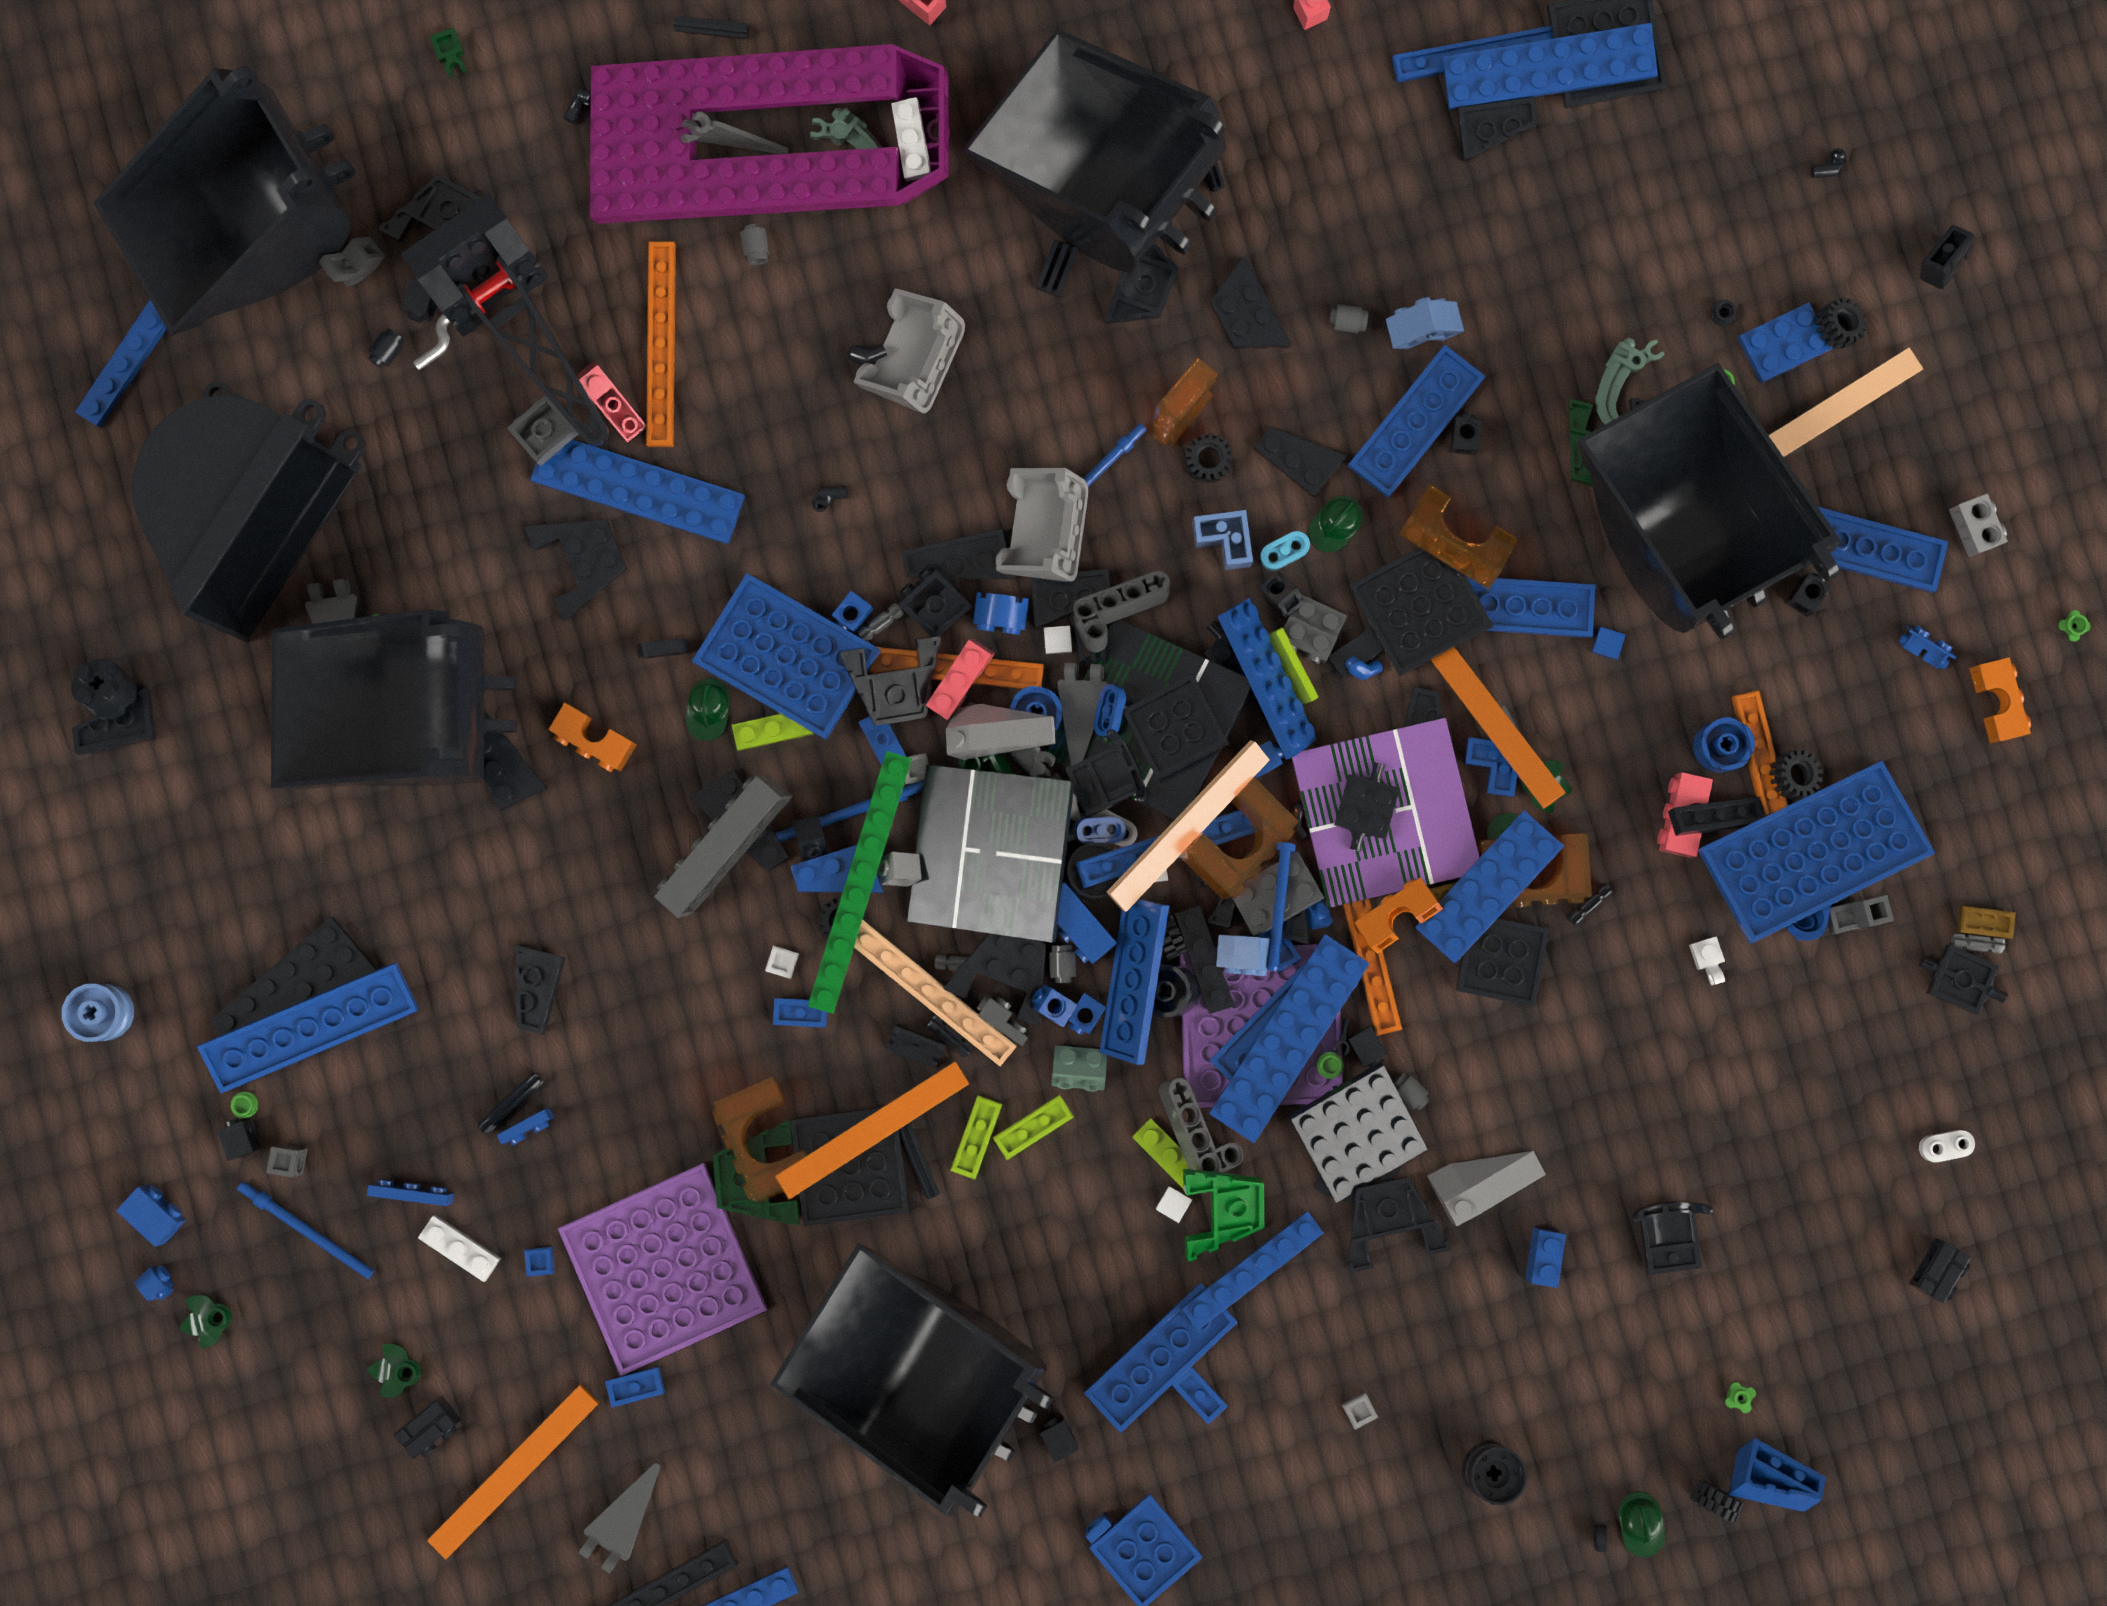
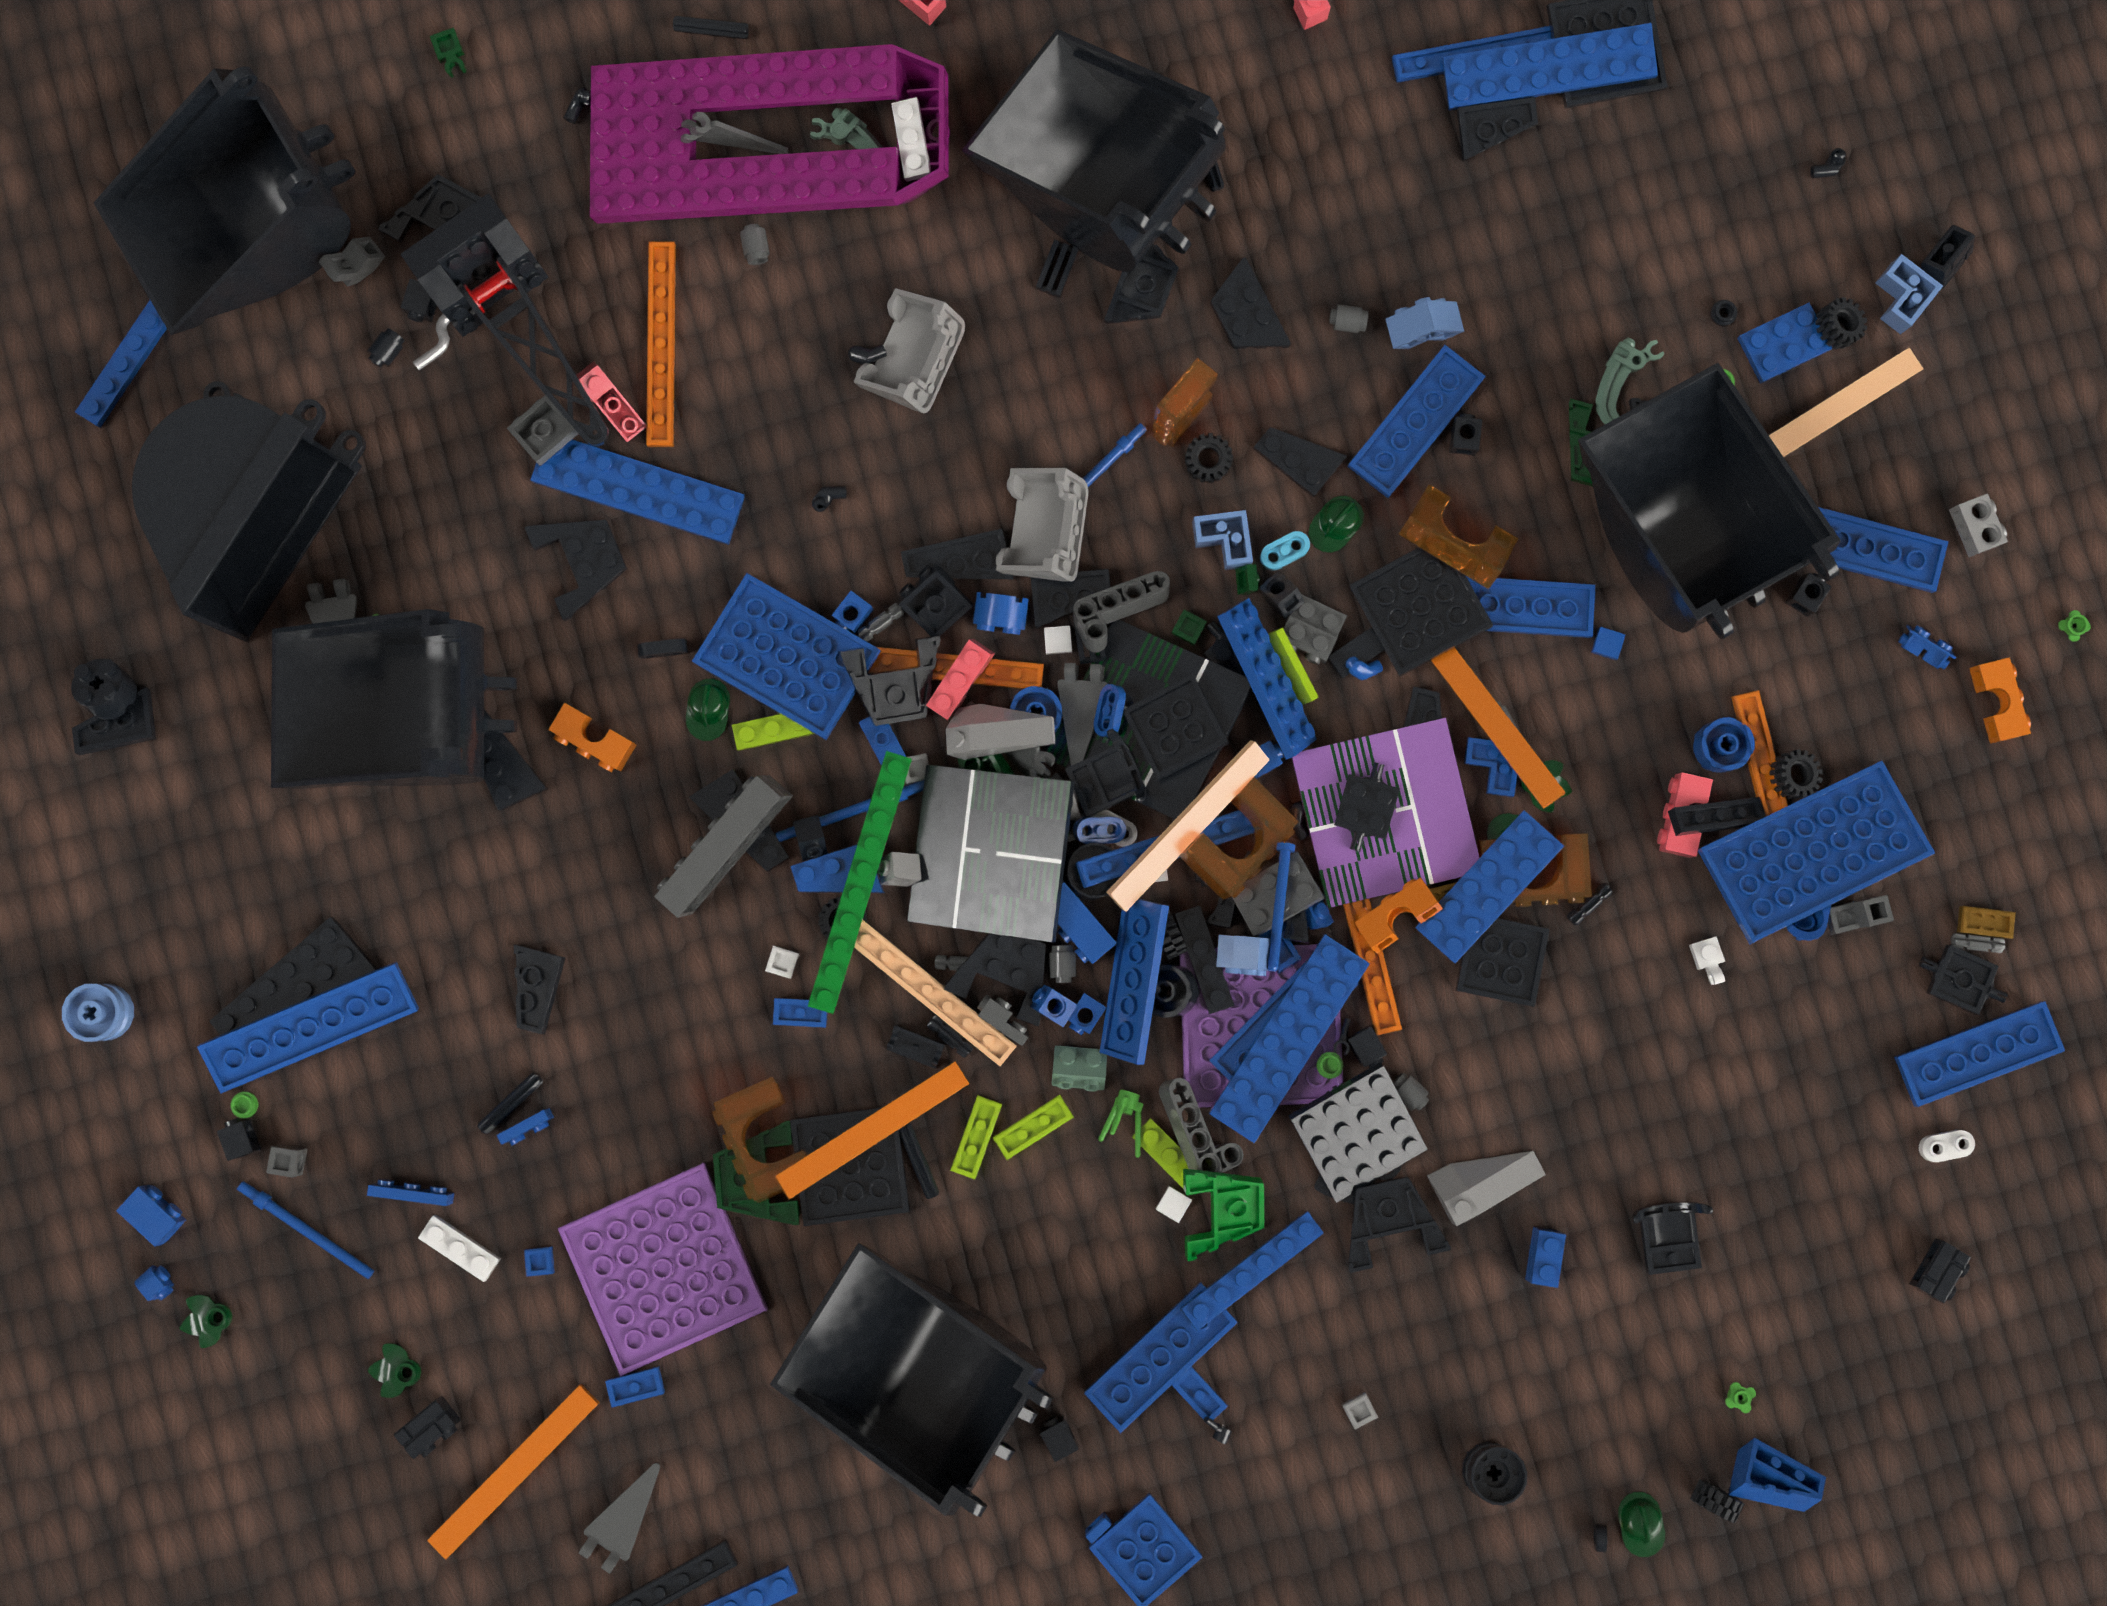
none -> bright green plant [1098,1090,1143,1158]
none -> dark green plate [1171,609,1207,645]
none -> black hand [1204,1416,1232,1444]
none -> dark green plate [1235,564,1260,595]
none -> medium blue brick [1876,254,1943,335]
none -> blue plate [1894,1001,2065,1107]

